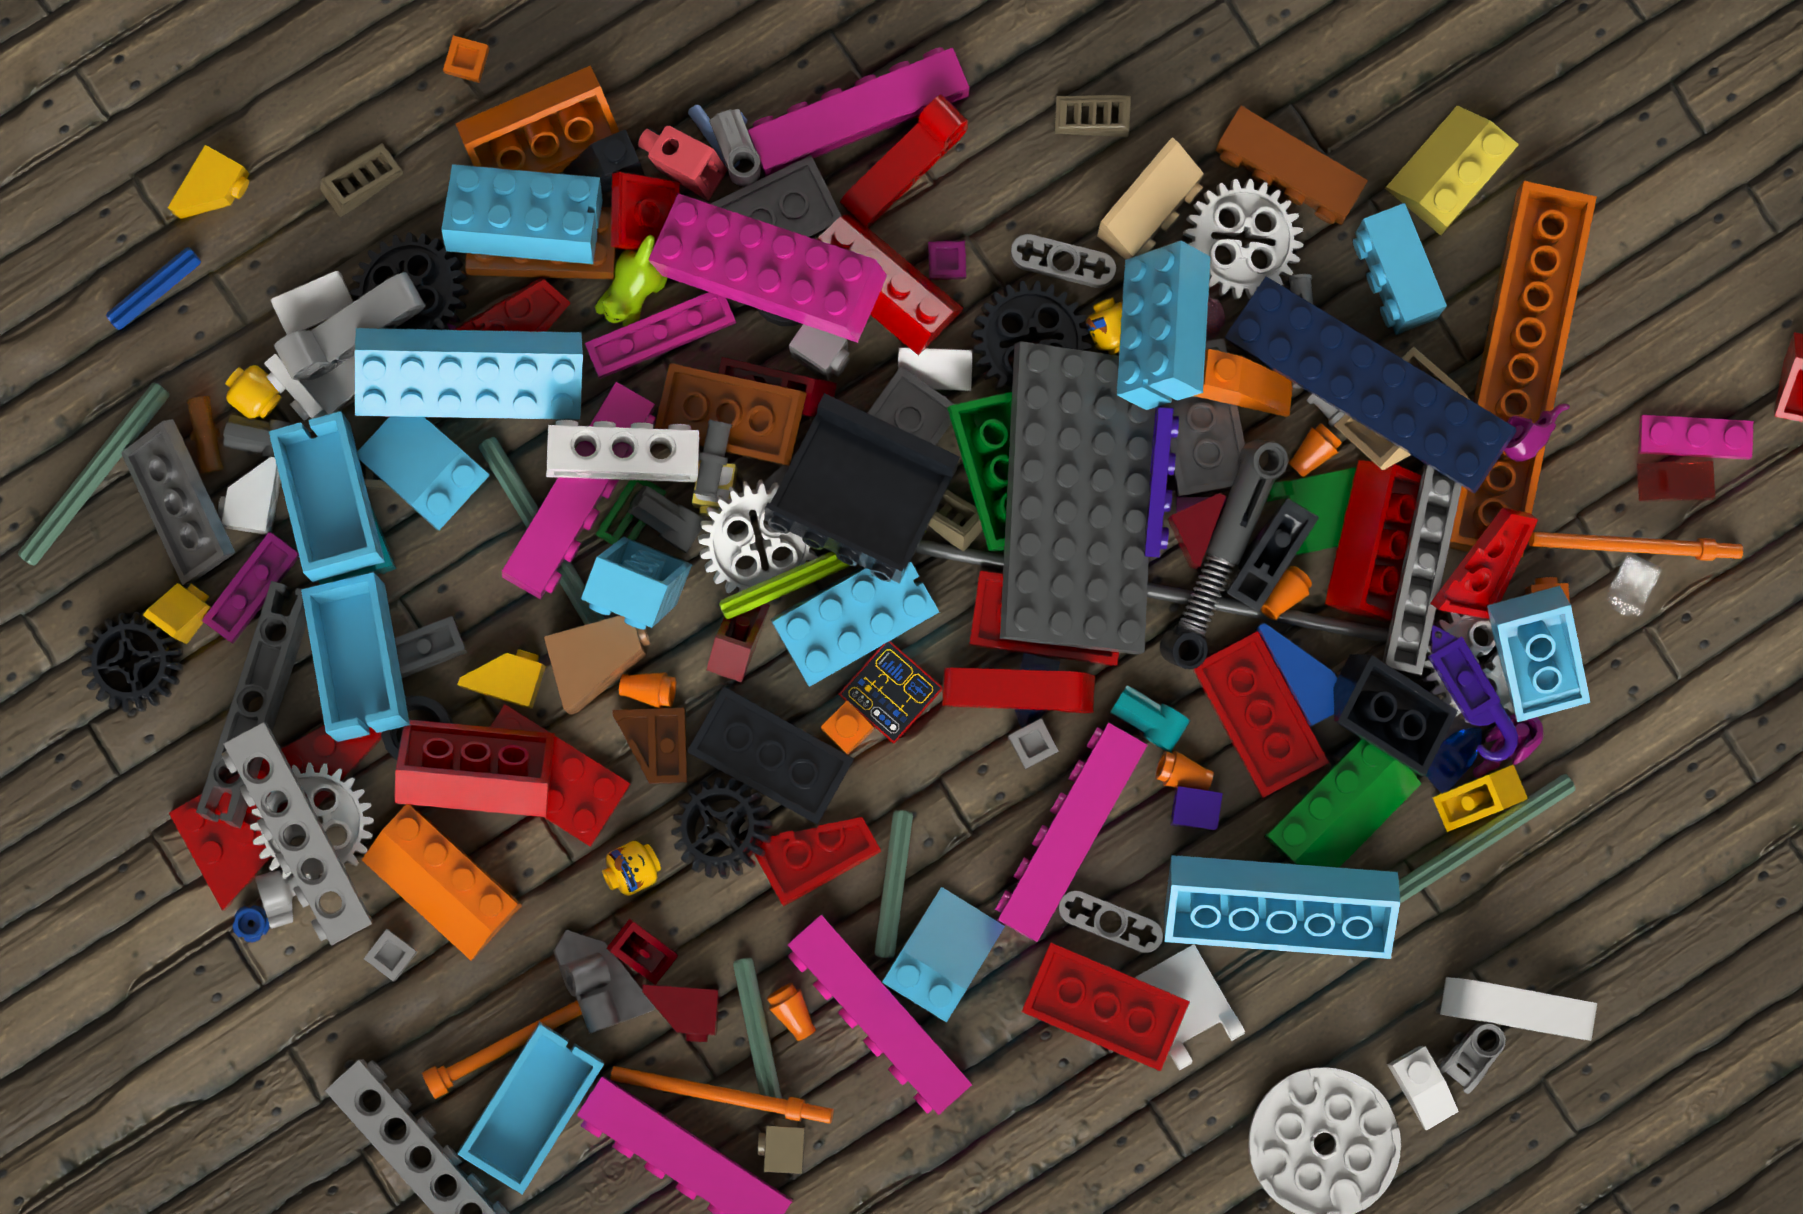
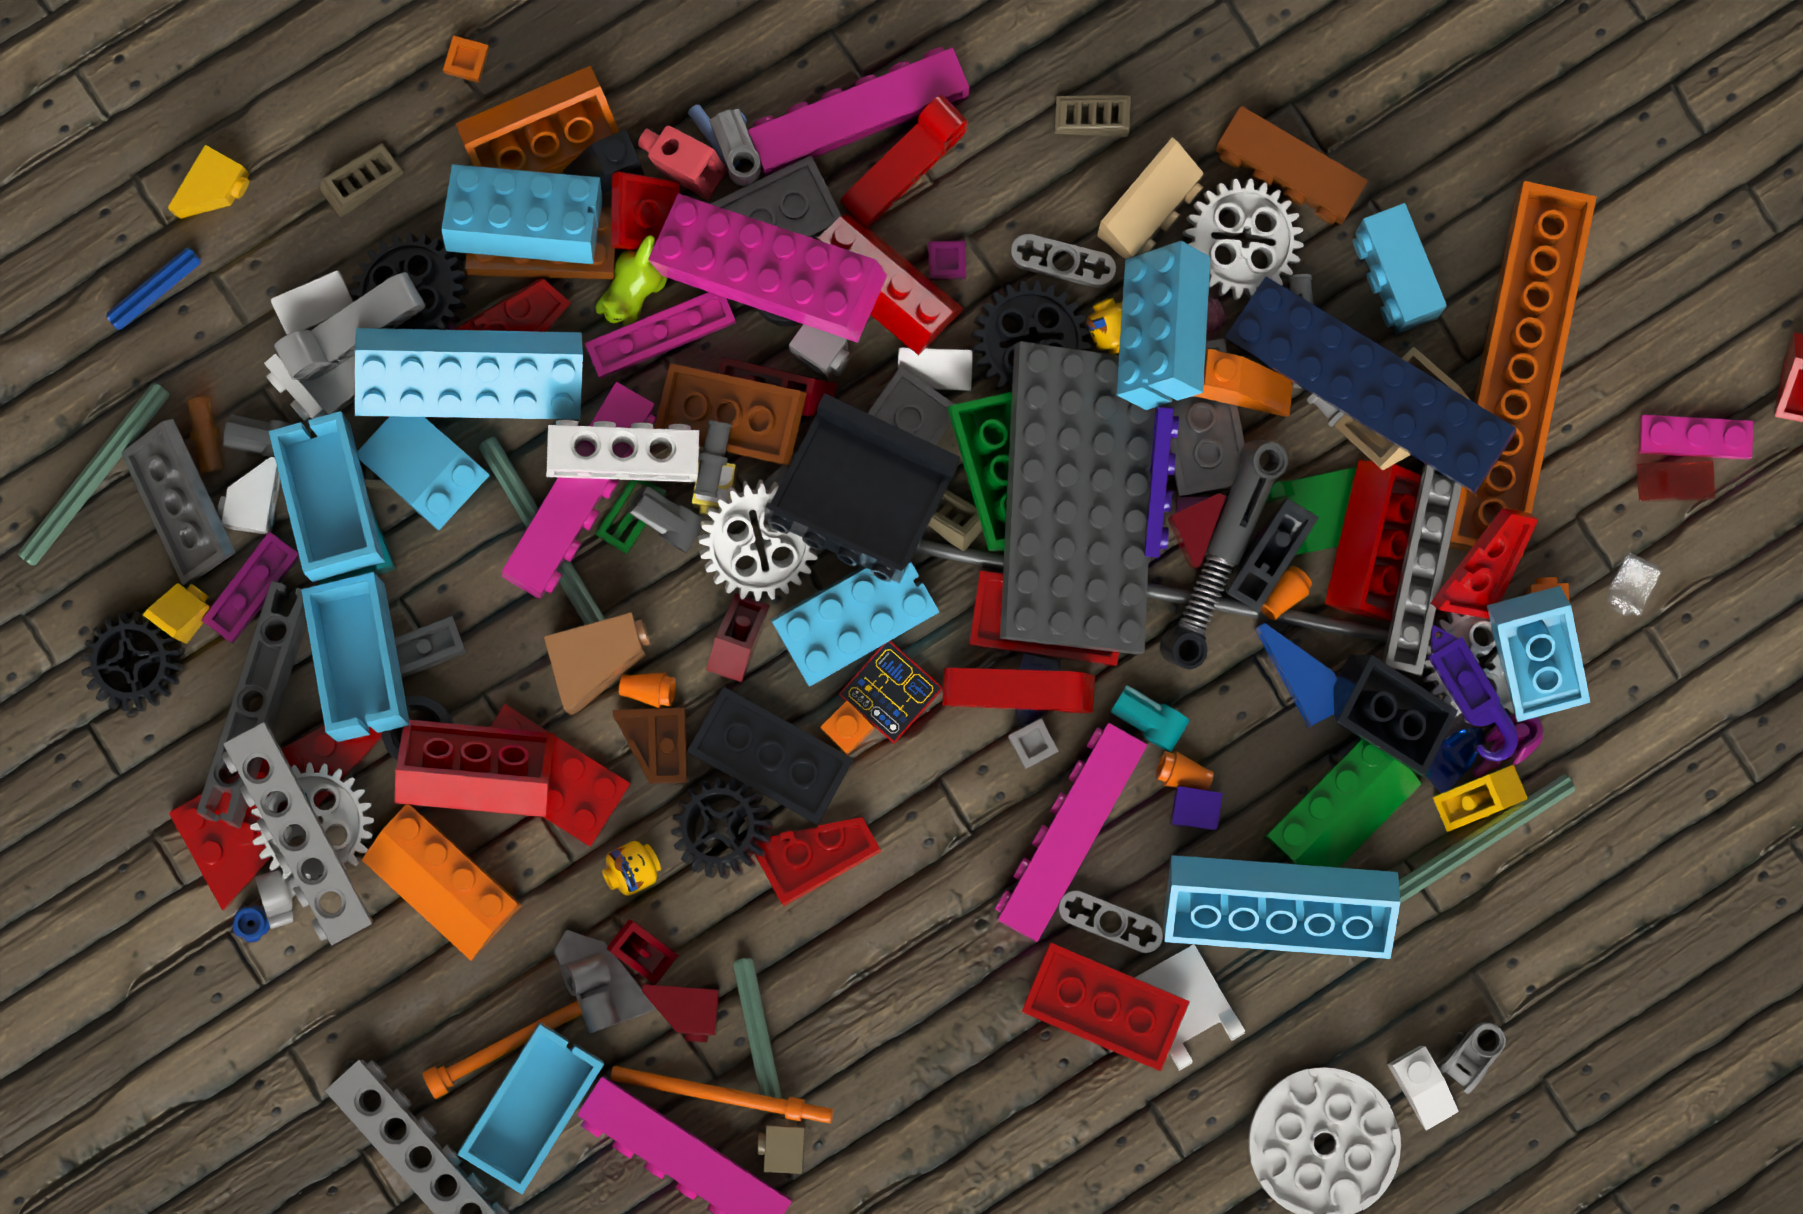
yellow head [225,365,282,419] -> none
light grey plate [364,929,418,982] -> none
yellow slope [457,649,546,709] -> none
medium azure brick [581,537,692,630] -> none
lime axle [719,530,927,619] -> none
orange cone [767,983,816,1041] -> none
dark pink brick [788,915,972,1115] -> none
sand green axle [875,810,913,958] -> none
medium azure slope [882,887,1005,1022] -> none
red plate [1192,631,1329,798] -> none
orange cone [1288,423,1342,478] -> none
light yellow slope [1385,106,1519,235] -> none
white beam [1440,977,1597,1041] -> none
magenta piece [1504,403,1570,462] -> none
orange bar [1529,532,1743,561] -> none

